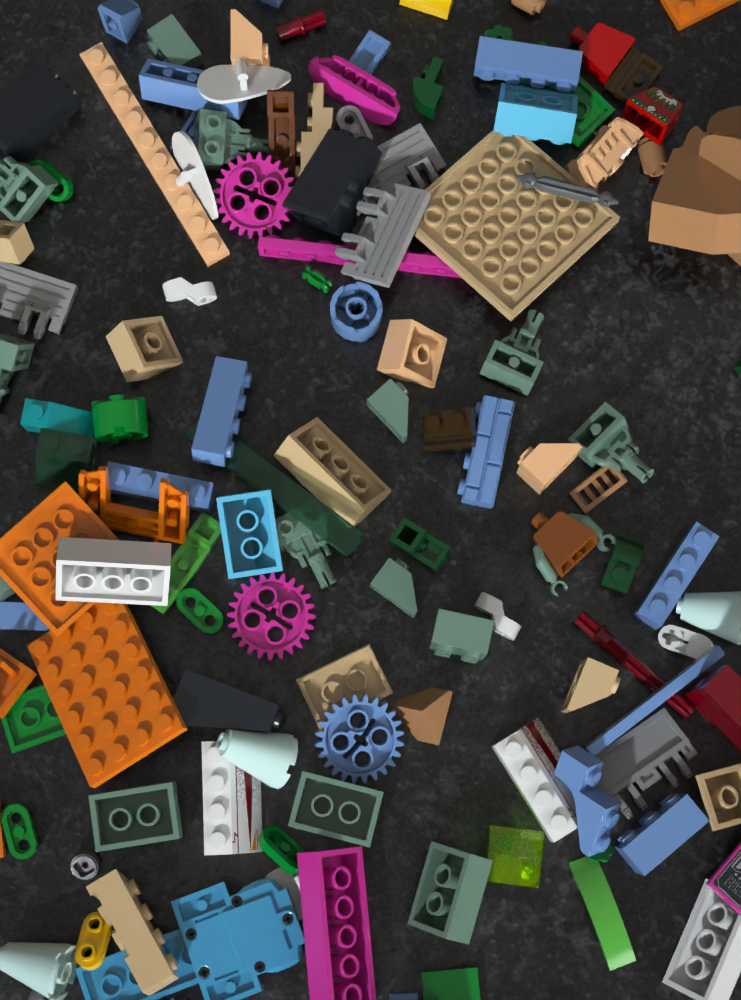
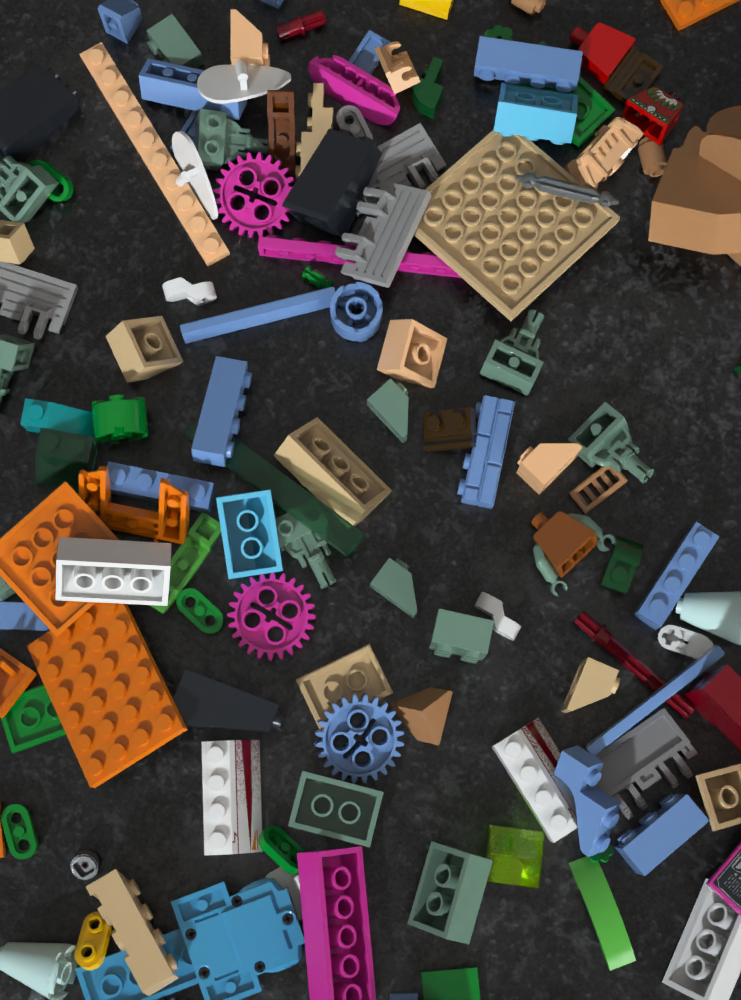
sand green brick [89,782,184,852] -> none
light aqua cone [216,729,298,789] -> none
dark green brick [389,517,452,572] -> none
none -> medium blue tile [180,286,335,344]
none -> light nougat hinge [374,41,420,94]

